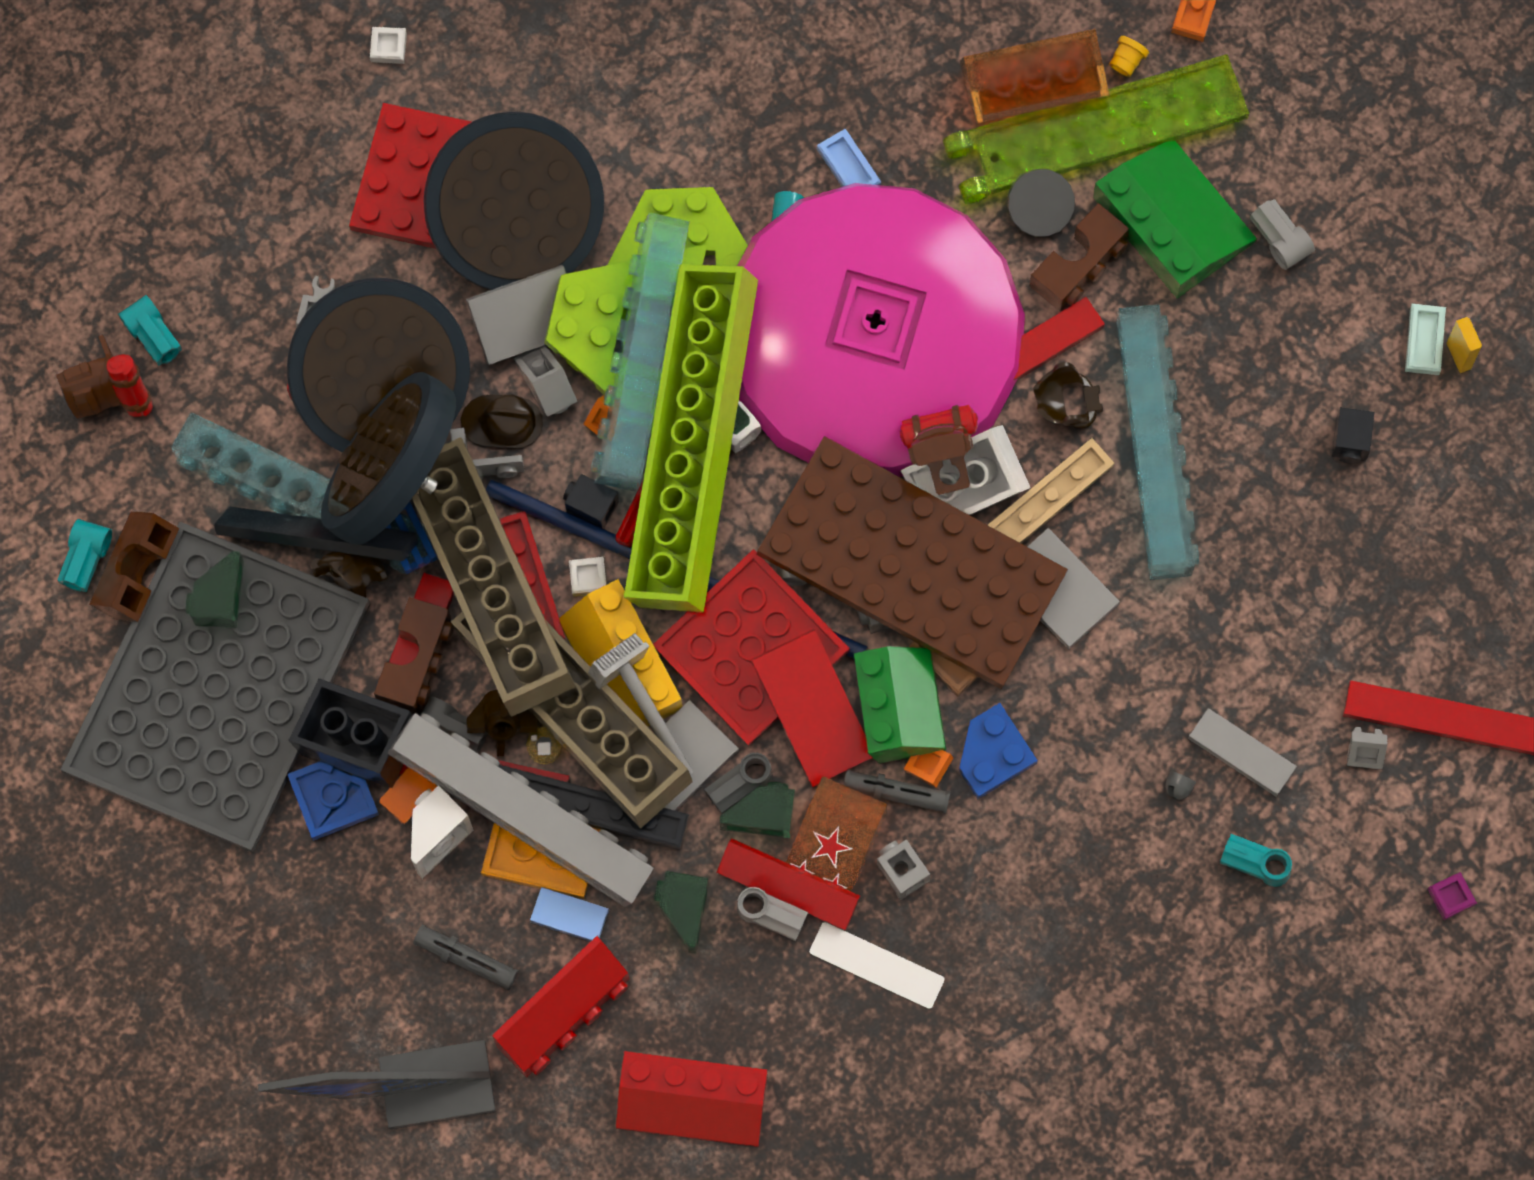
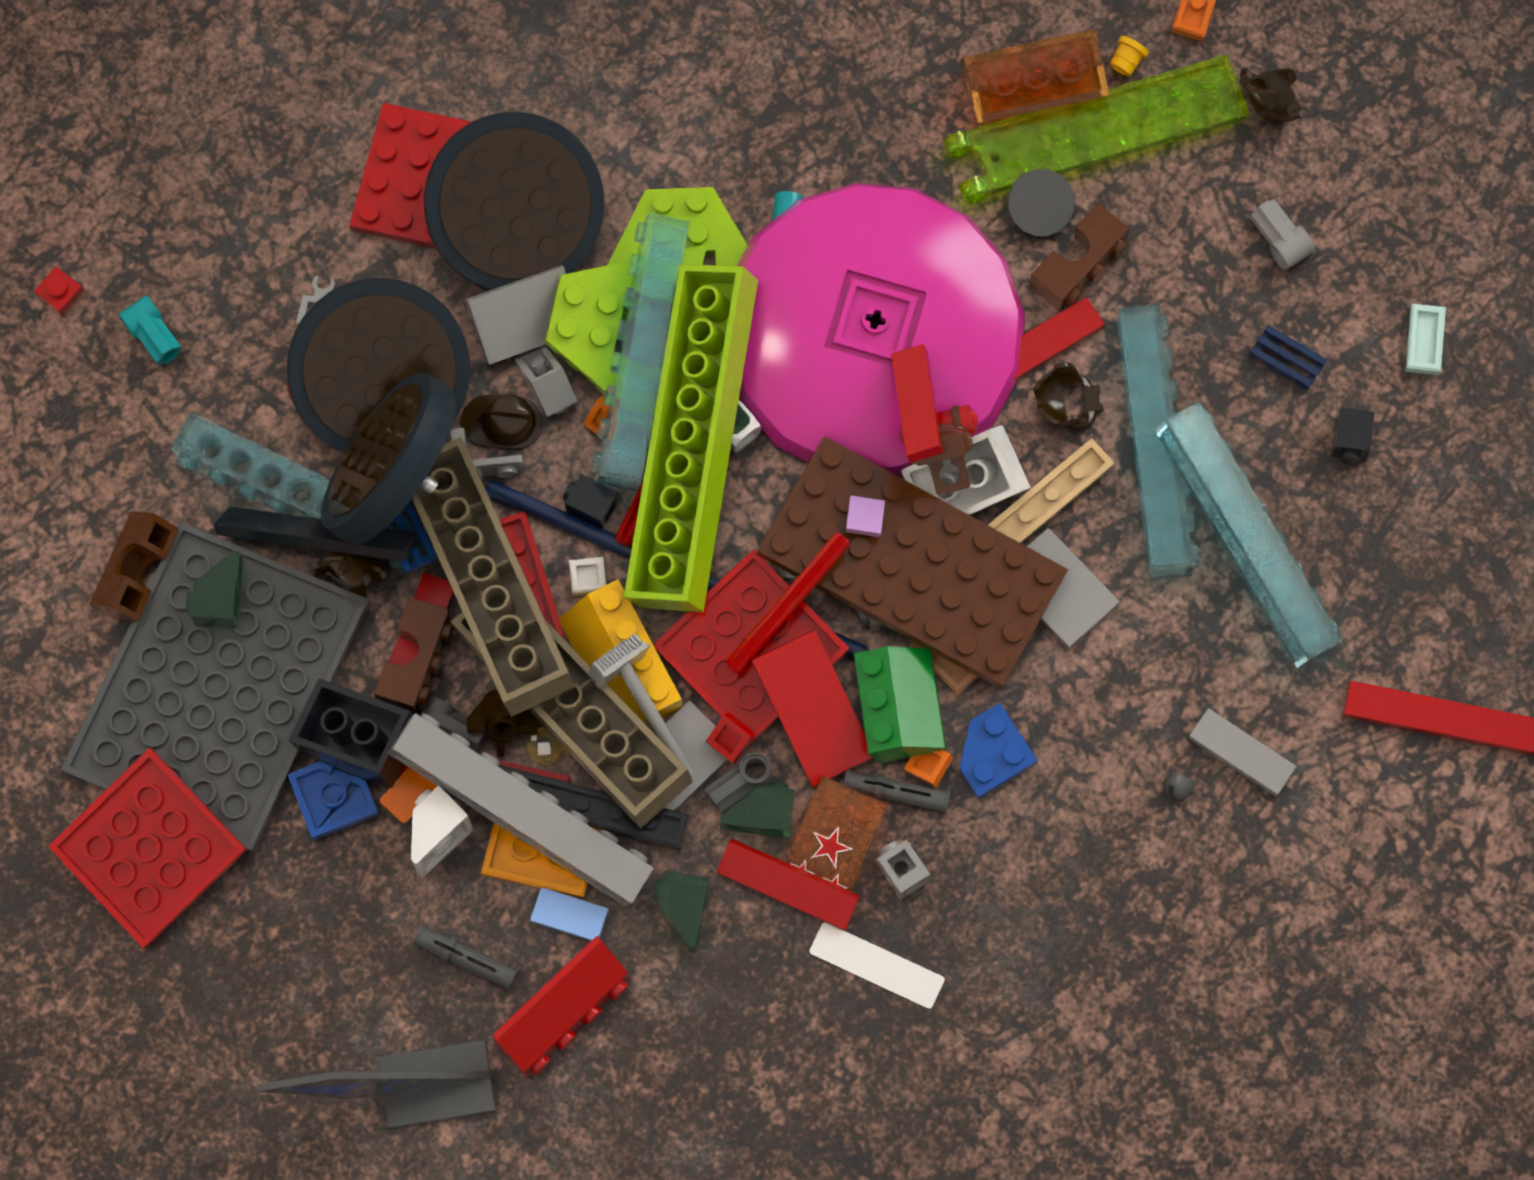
reddish brown piece [56,334,153,419] -> none
teal piece [57,519,113,592] -> none
white tile [370,27,407,64] -> none
red slope [616,1051,768,1147] -> none
light grey piece [737,887,808,941] -> none
light blue tile [817,129,881,187] -> none
green slope [1093,138,1257,299] -> none
teal piece [1220,834,1292,887] -> none
light grey tile [1347,727,1388,769] -> none
magenta tile [1427,872,1477,920] -> none
yellow tile [1446,317,1482,373] -> none
none -> red plate [34,266,84,315]
none -> red plate [48,748,248,949]
none -> red plate [705,712,756,763]
none -> red axle [726,532,850,674]
none -> lavender tile [845,496,885,537]
none -> red tile [891,344,944,463]
none -> clear light blue brick [1155,402,1343,668]
none -> dark brown helmet [1239,67,1302,122]
none -> dark blue tile [1249,325,1327,391]

